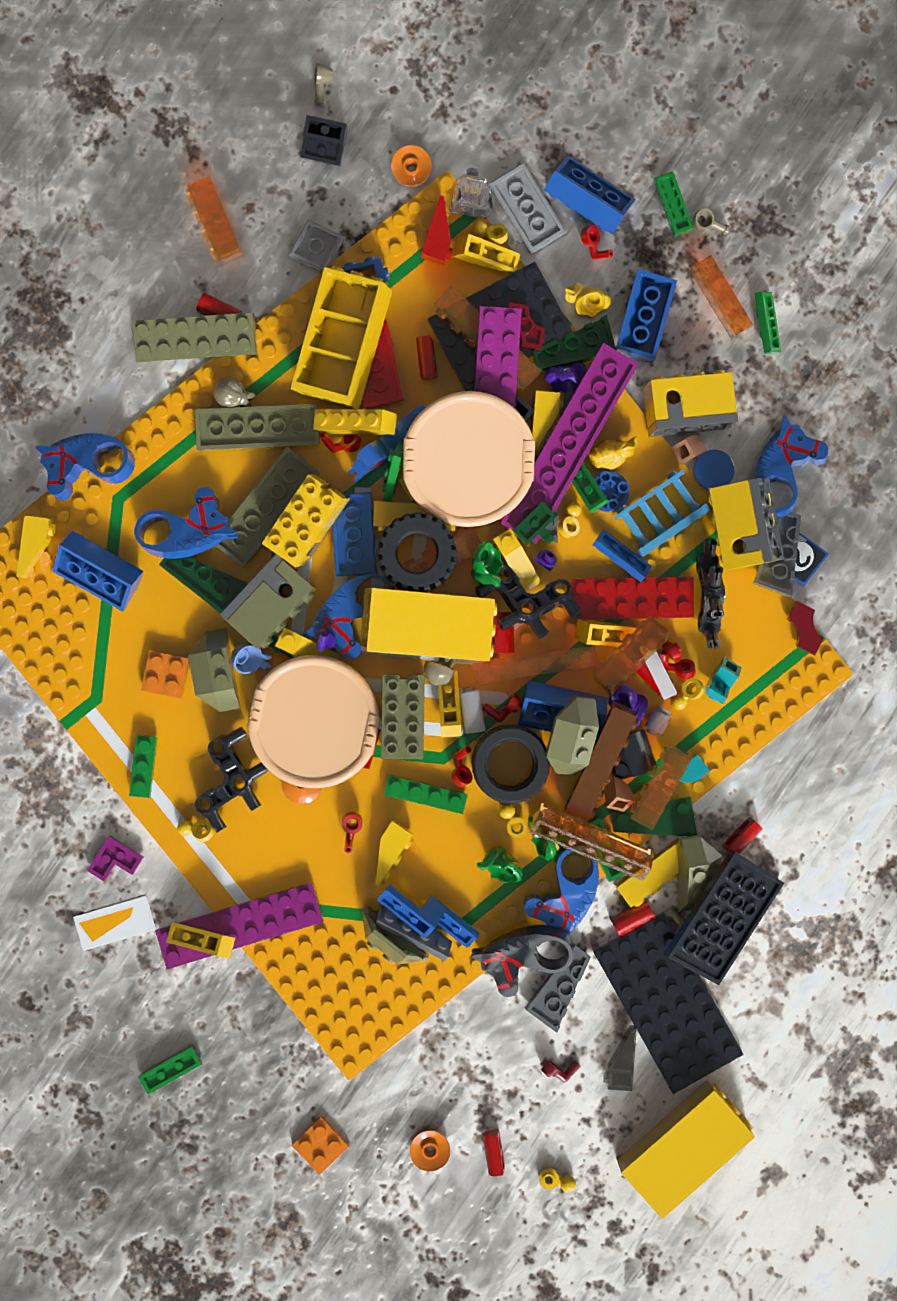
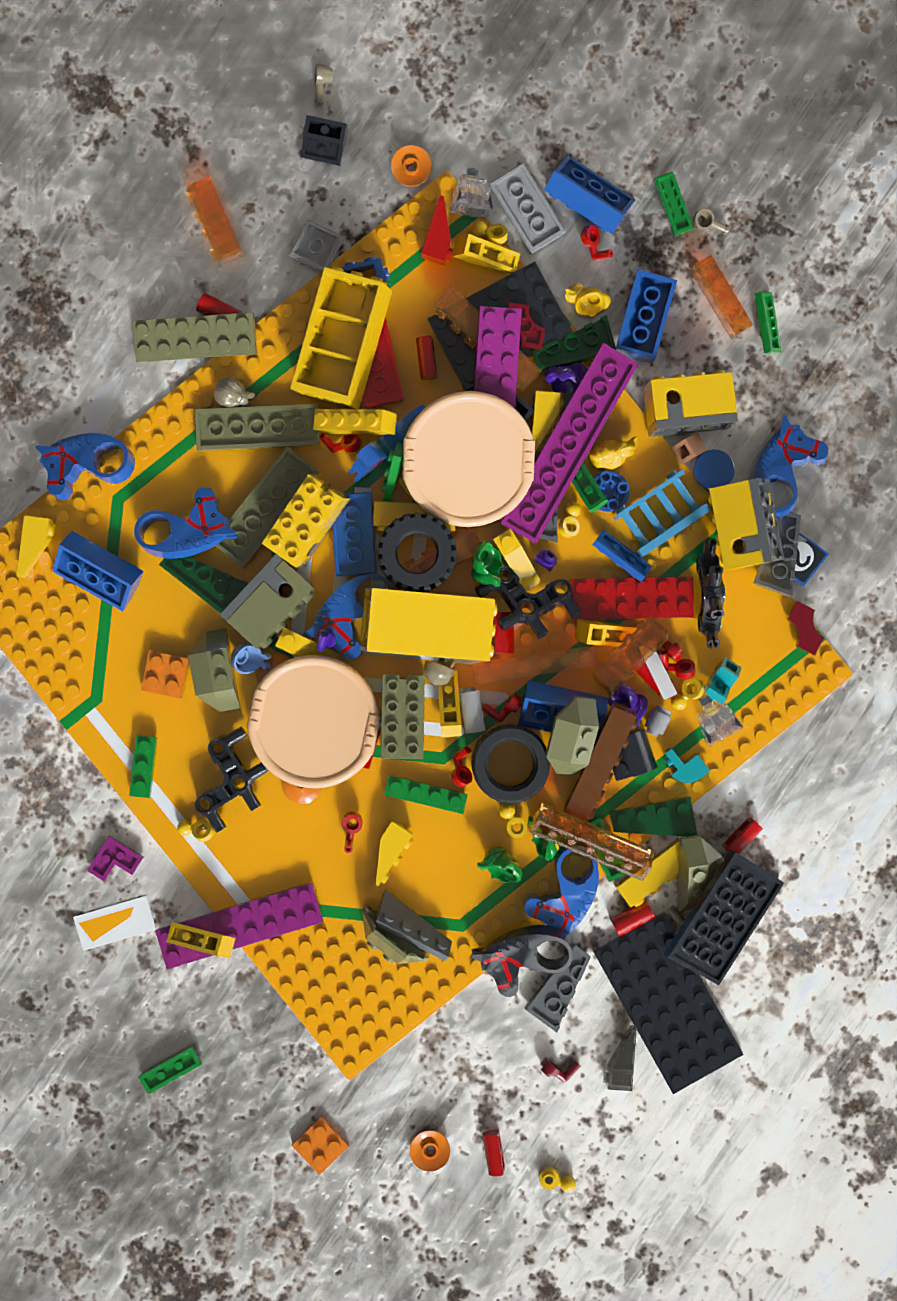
blue bracket [377,884,480,948] -> none
dark green plate [512,502,557,546] -> none
nougat brick [604,777,634,812] -> none
yellow container [617,1080,755,1219] -> none
clear orange brick [629,744,692,830] -> none
none -> clear torso [696,695,744,746]

